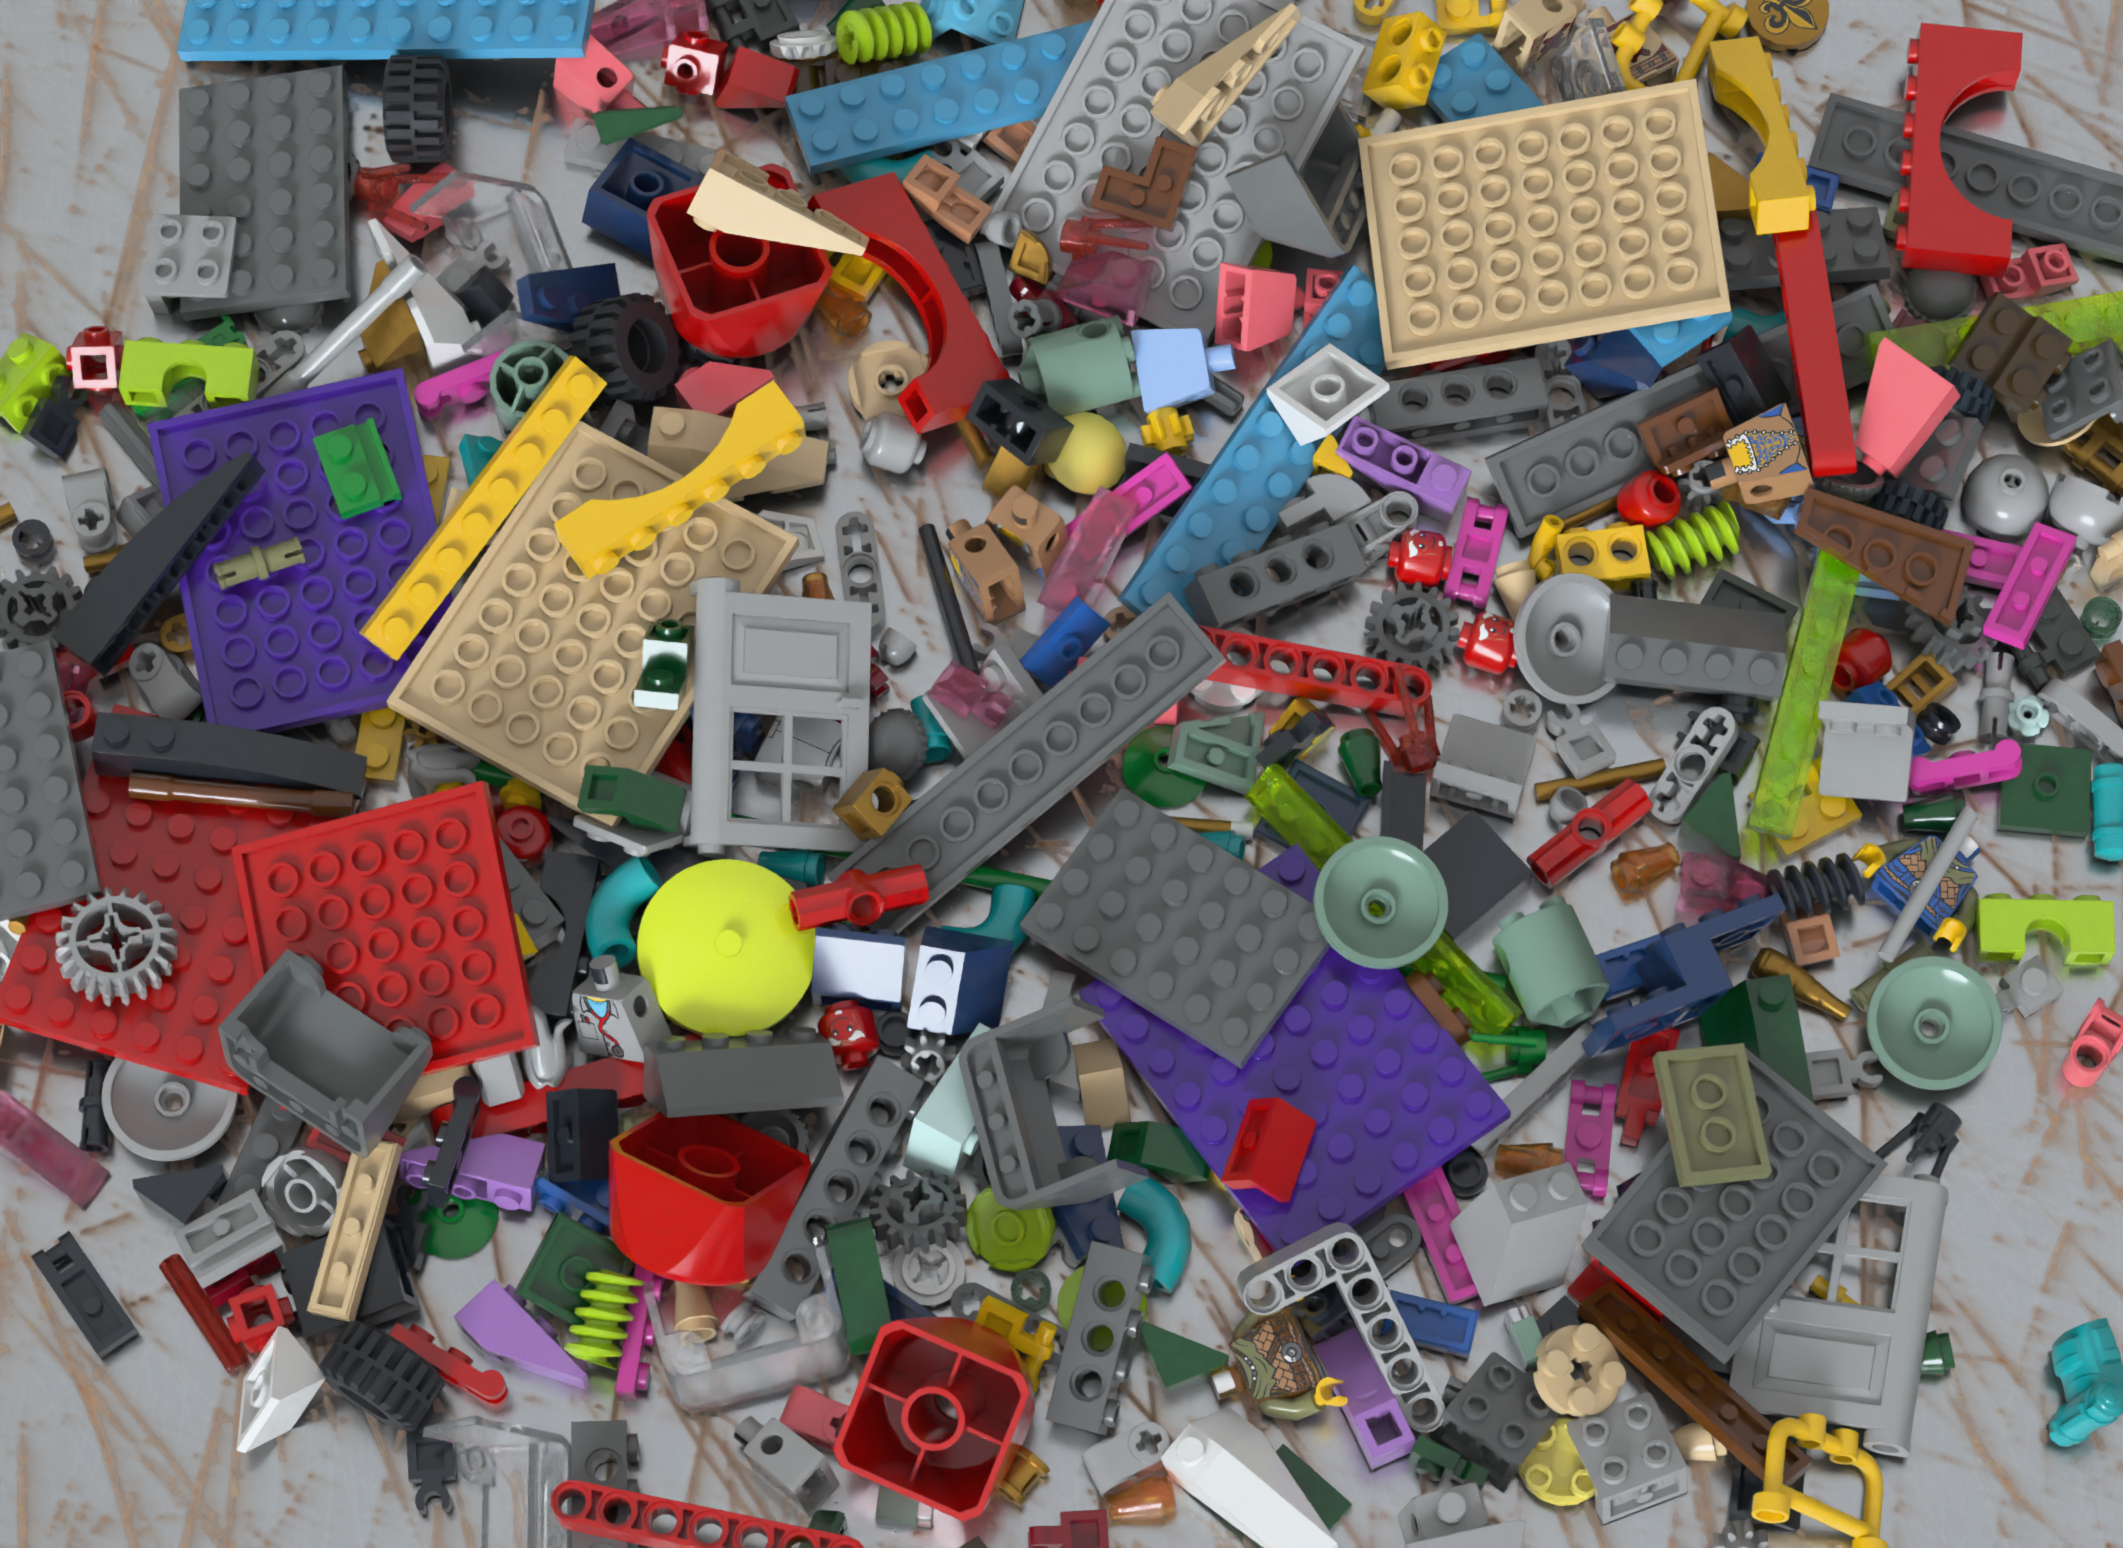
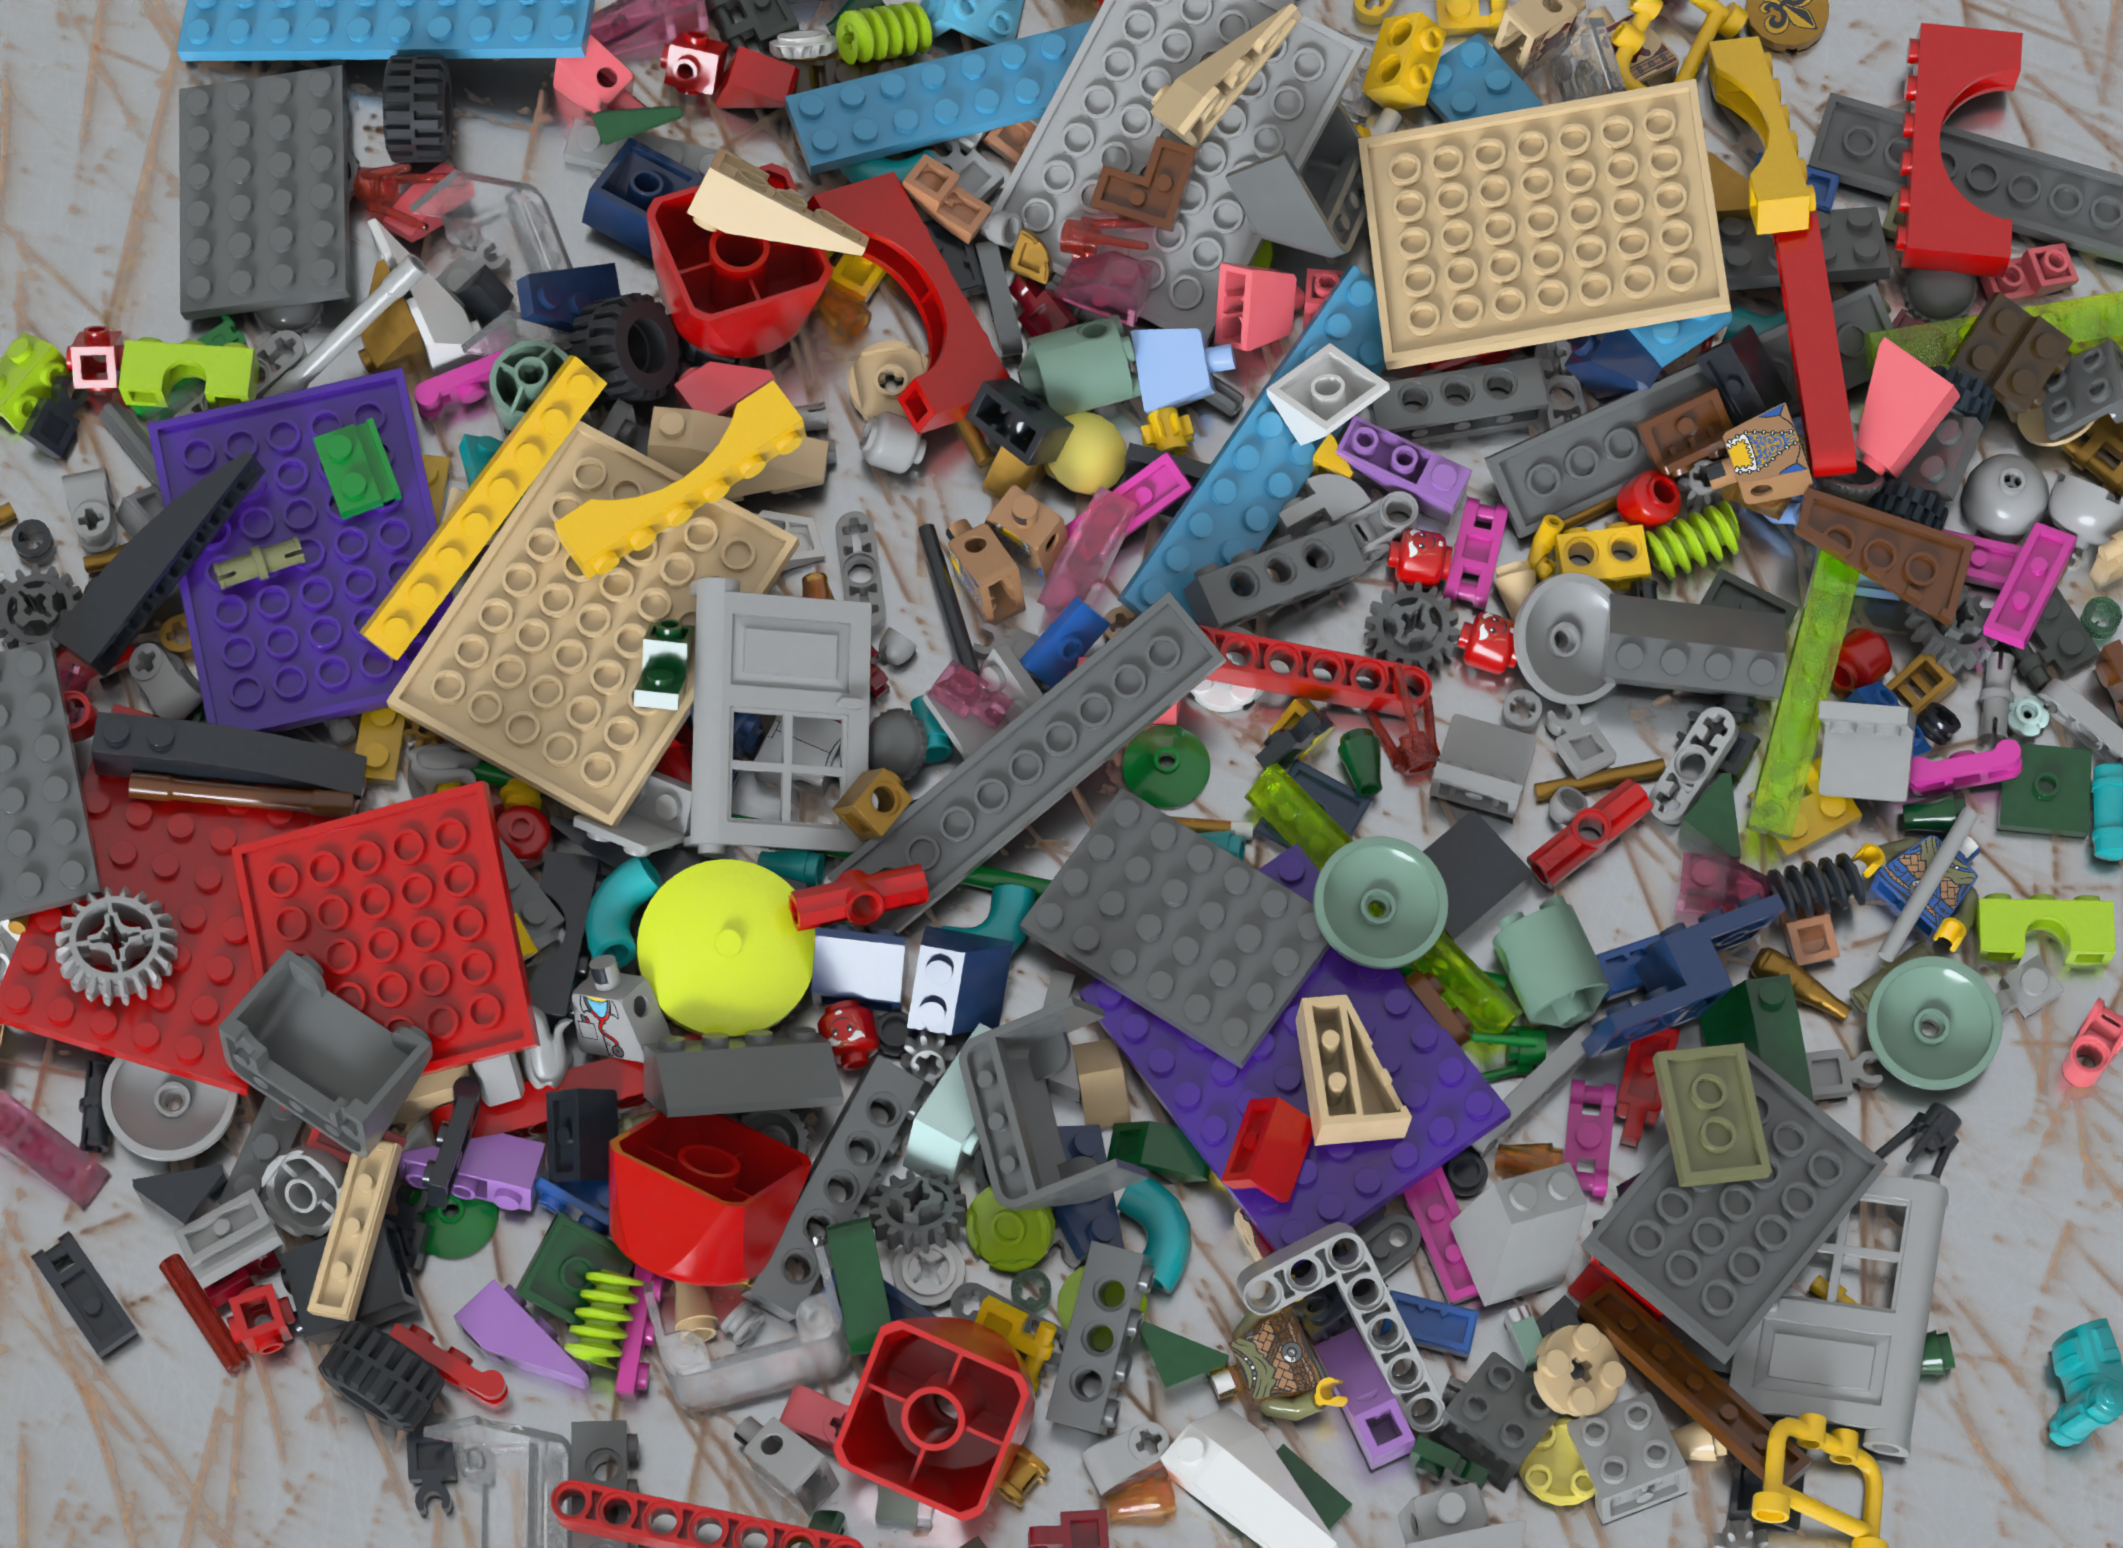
light grey bracket [142,214,238,314] -> none
white slope [236,1326,326,1453] -> none
dark green slope [577,765,687,833] -> none
dark grey bush [1007,299,1063,338] -> none
sand green wing [1167,711,1266,795] -> none
black panel [1379,760,1427,852] -> none
clear orange cone [1610,842,1680,894] -> none
none -> tan wedge [1295,994,1412,1146]

